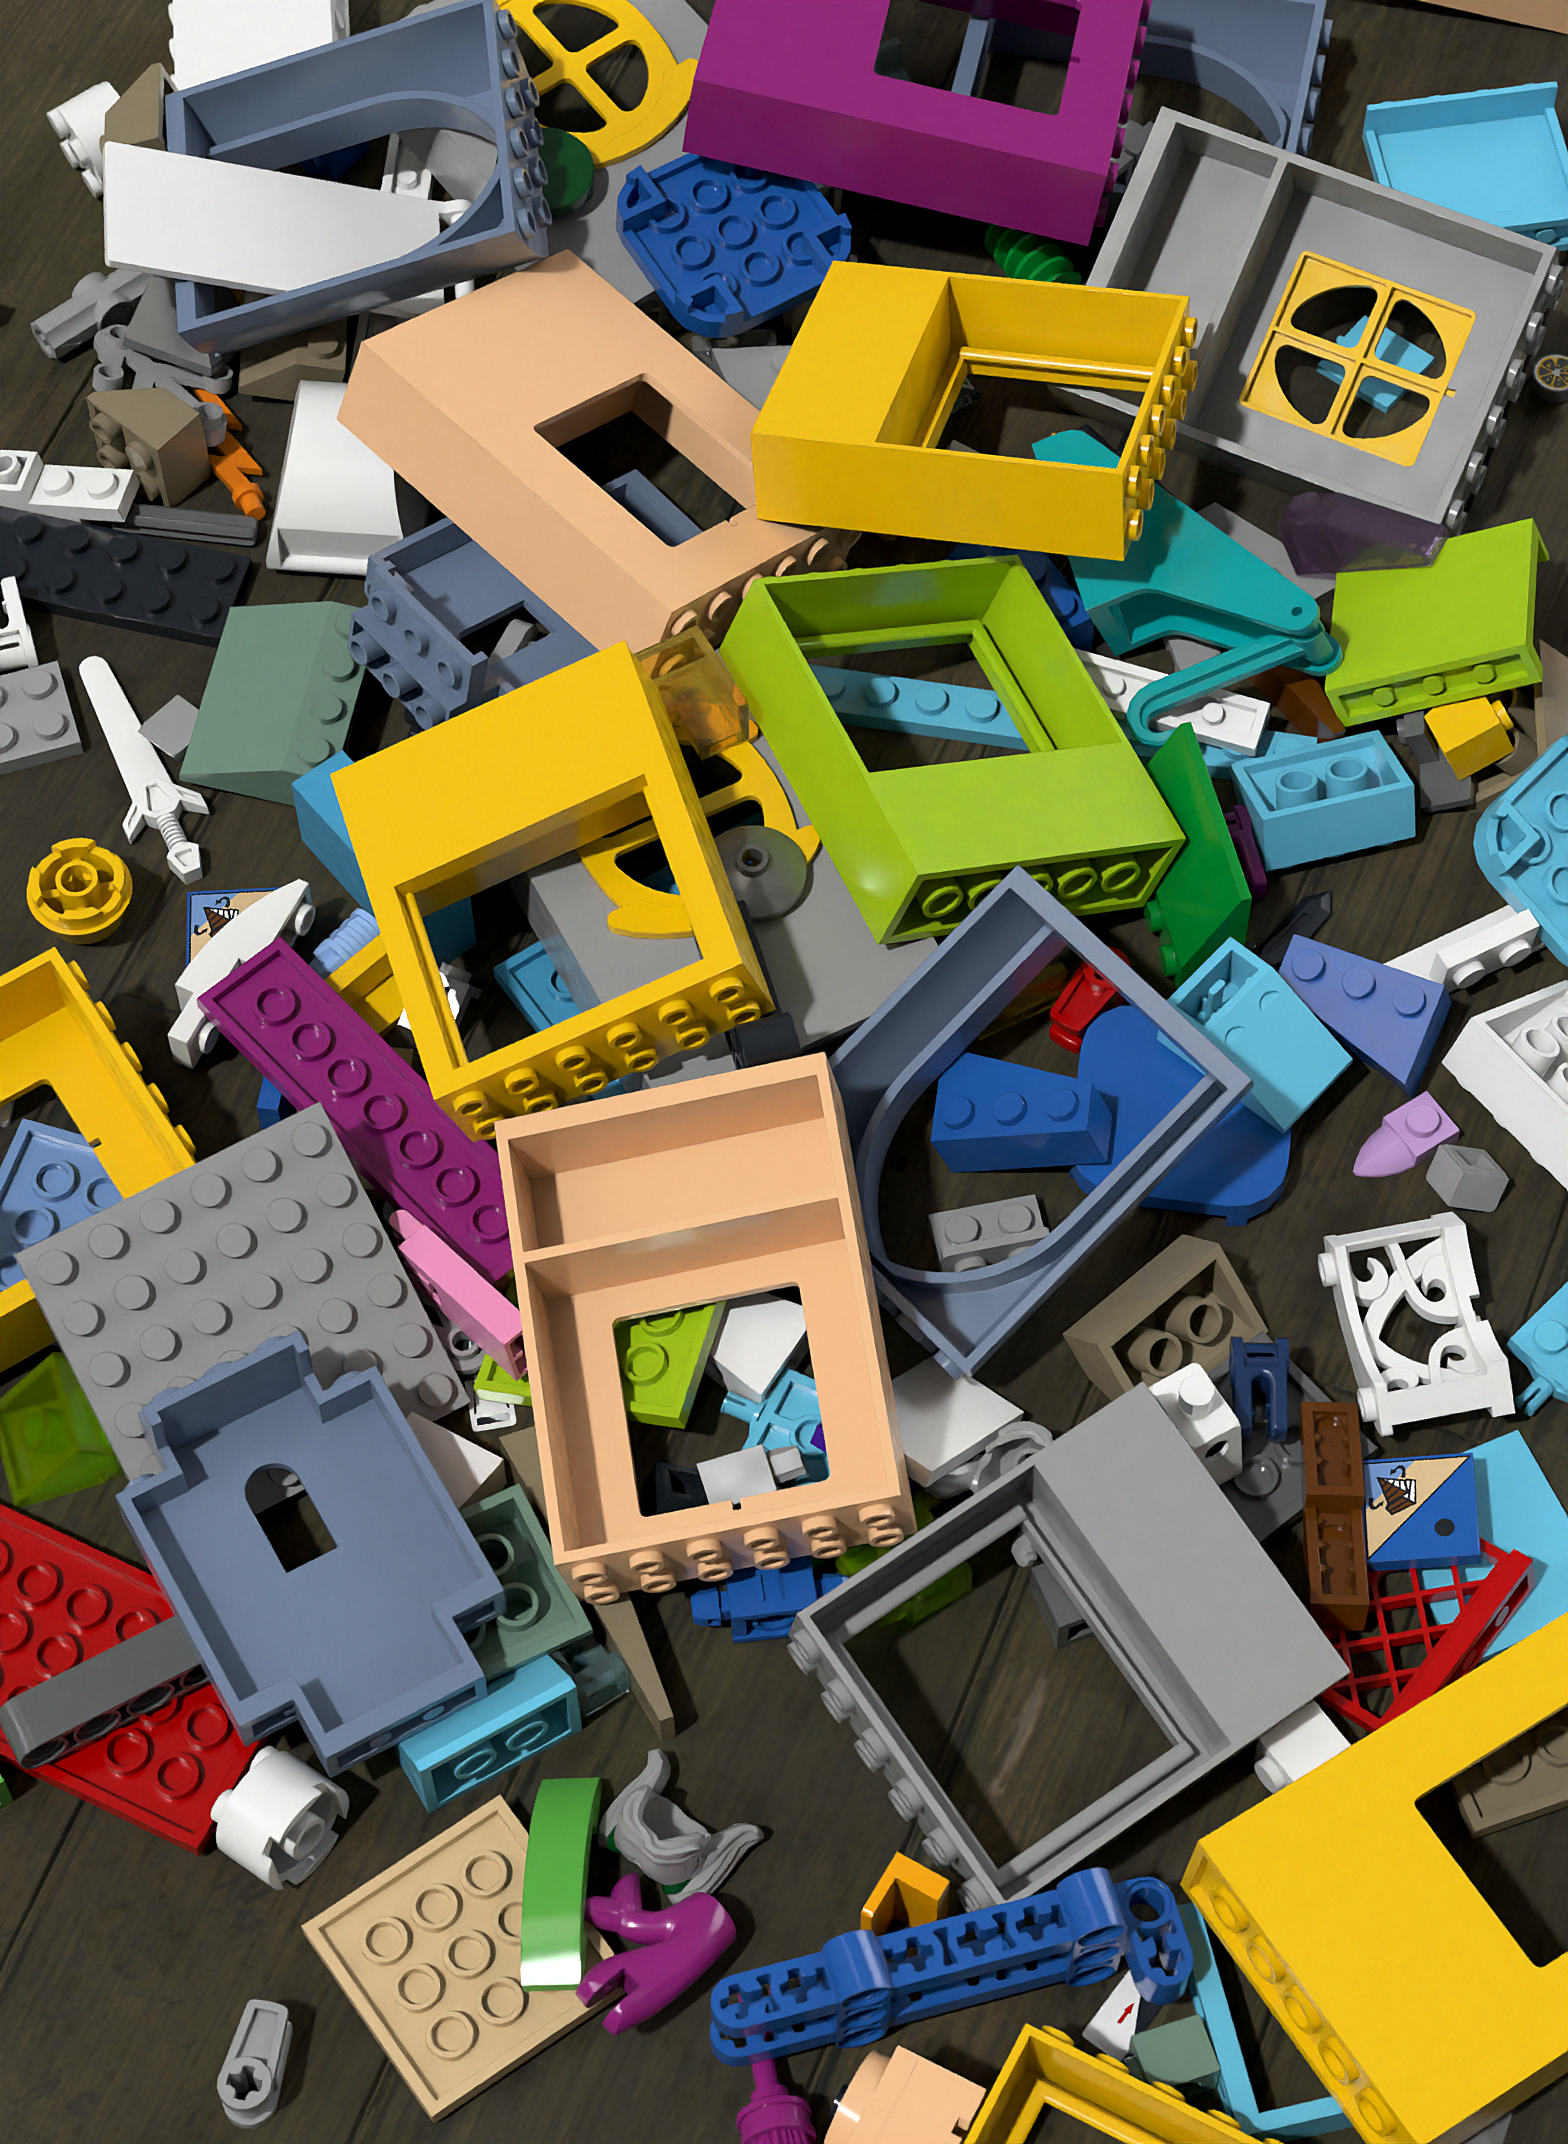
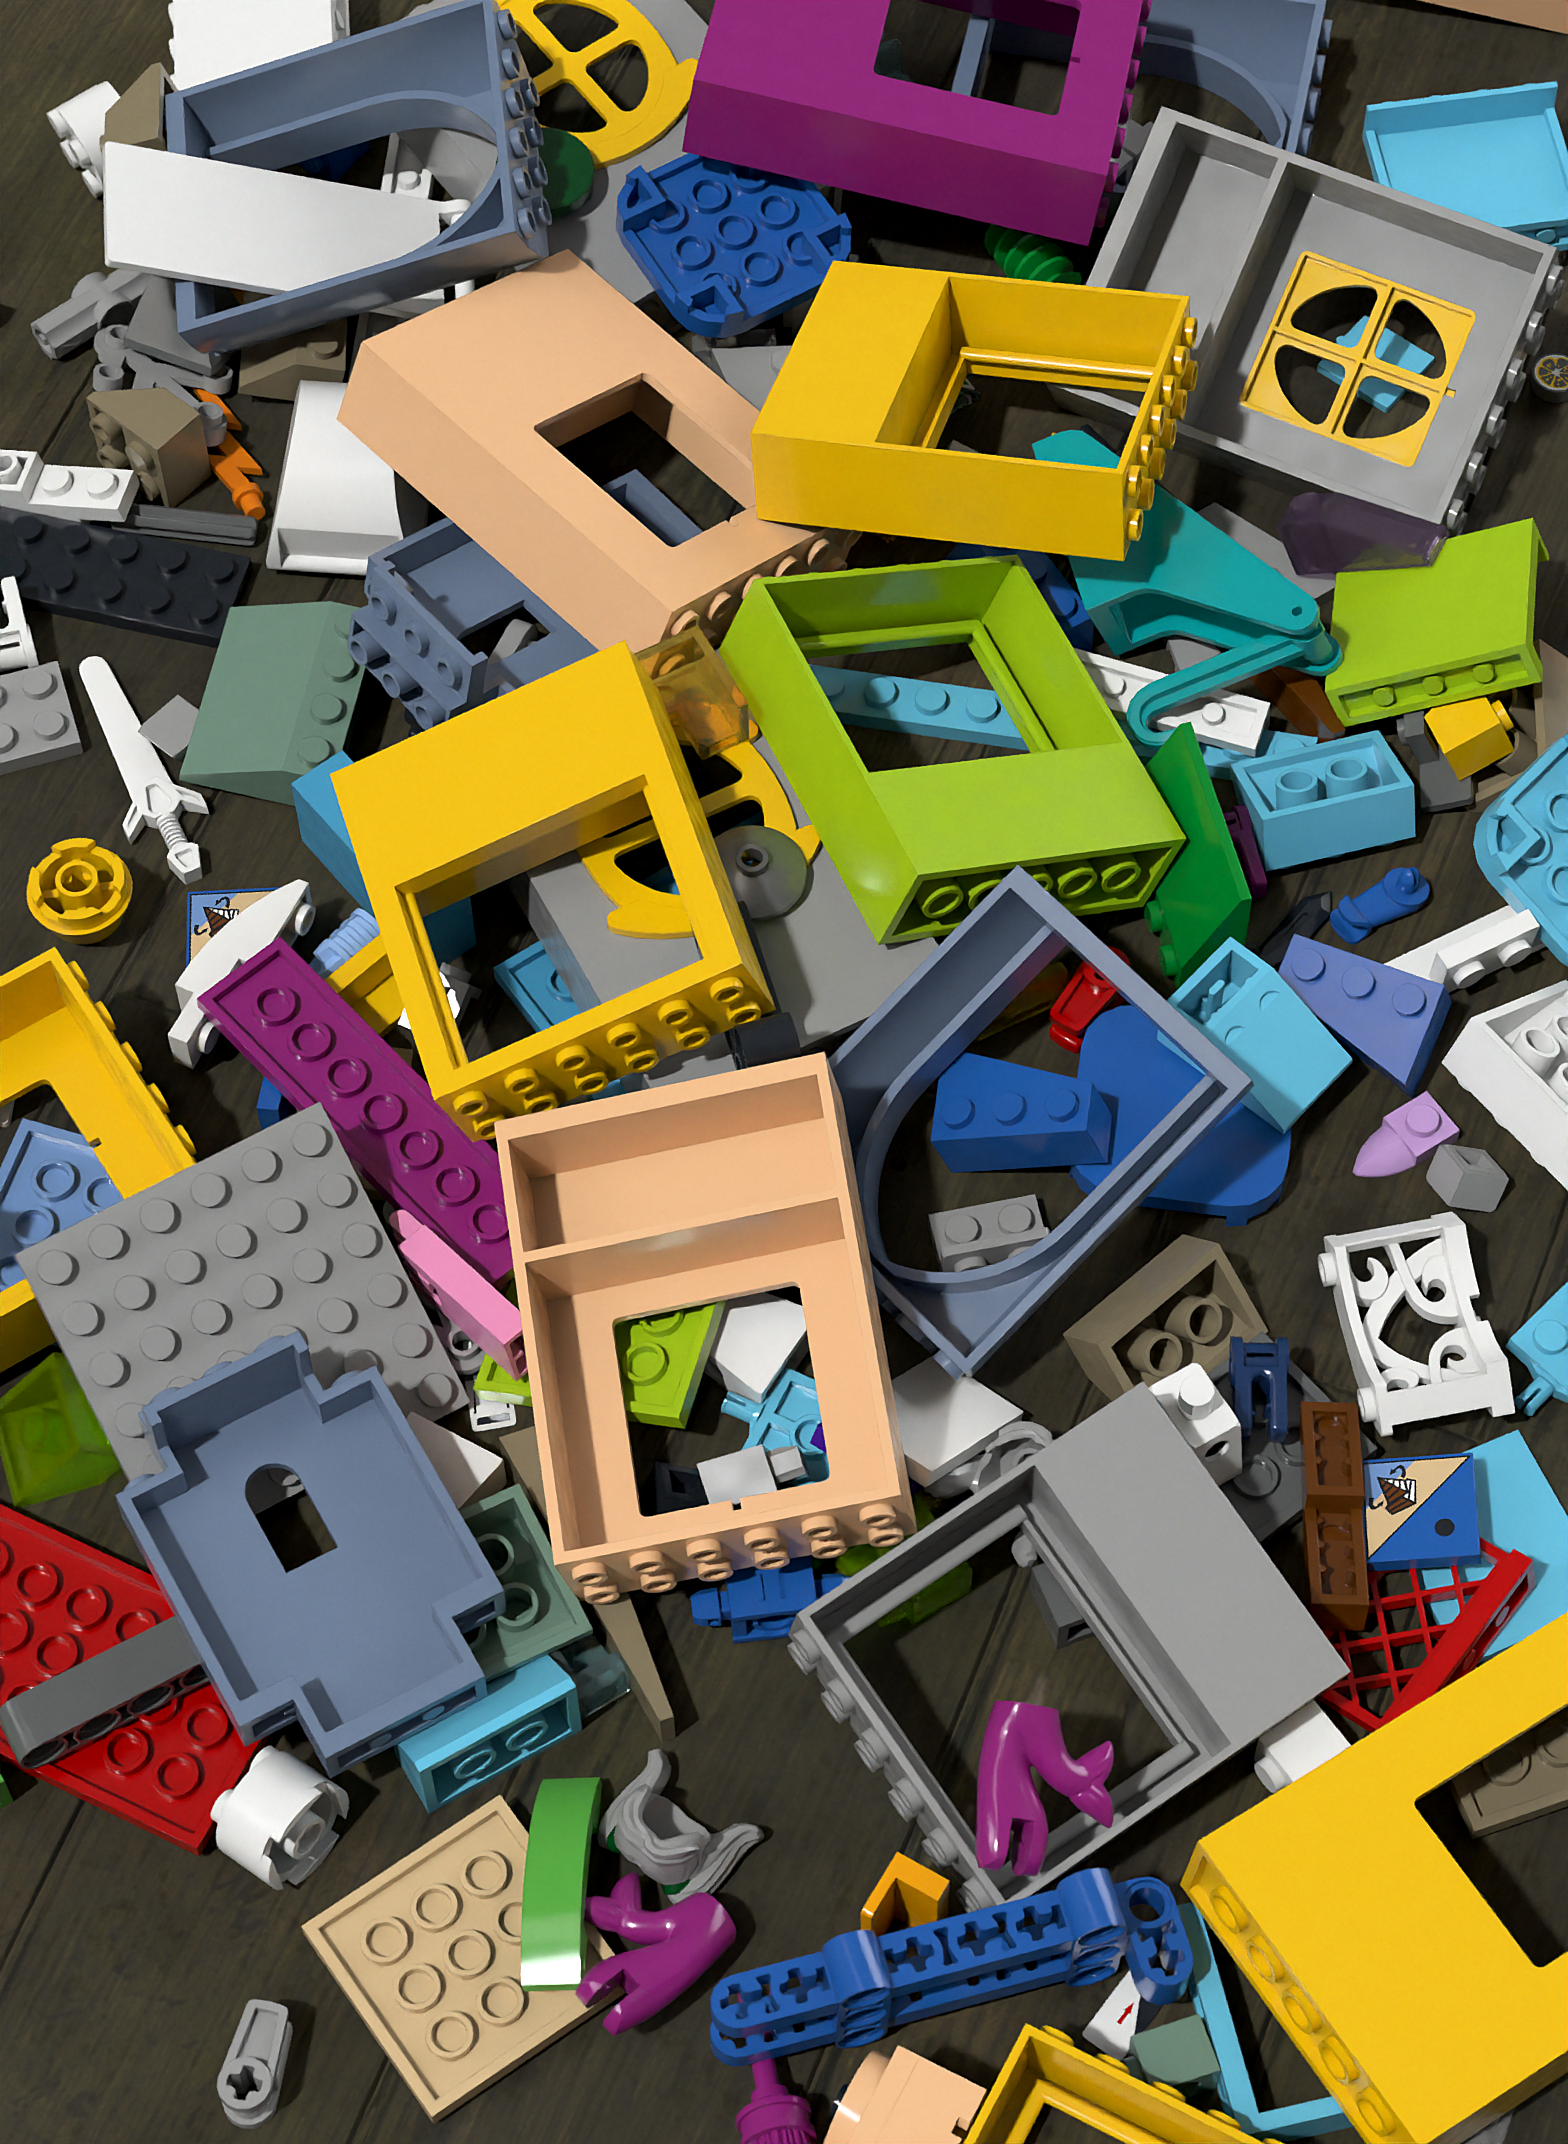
none -> magenta piece [976,1701,1114,1876]
none -> blue piece [1329,867,1429,945]

